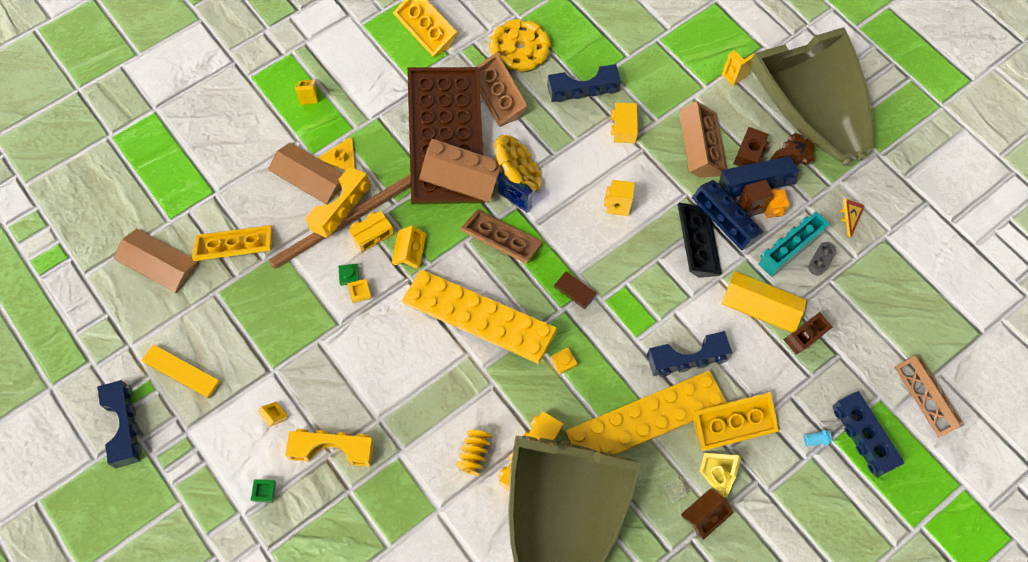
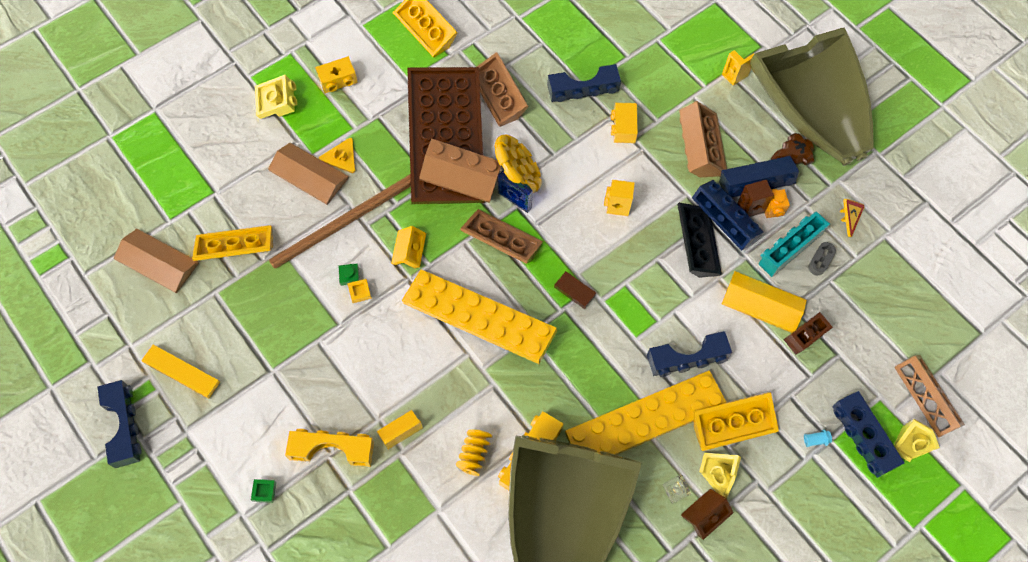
yellow plate [258,402,288,426] -> none
yellow slope [295,79,318,105] -> none
yellow arch [305,167,371,238] -> none
yellow brick [348,211,394,252] -> none
yellow plate [489,19,551,72] -> none
yellow plate [550,348,577,375] -> none
reddish brown brick [733,127,770,166] -> none
none -> light yellow plate [255,75,297,119]
none -> yellow brick [315,56,358,93]
none -> yellow panel [377,410,423,450]
none -> light yellow slope [894,419,940,462]

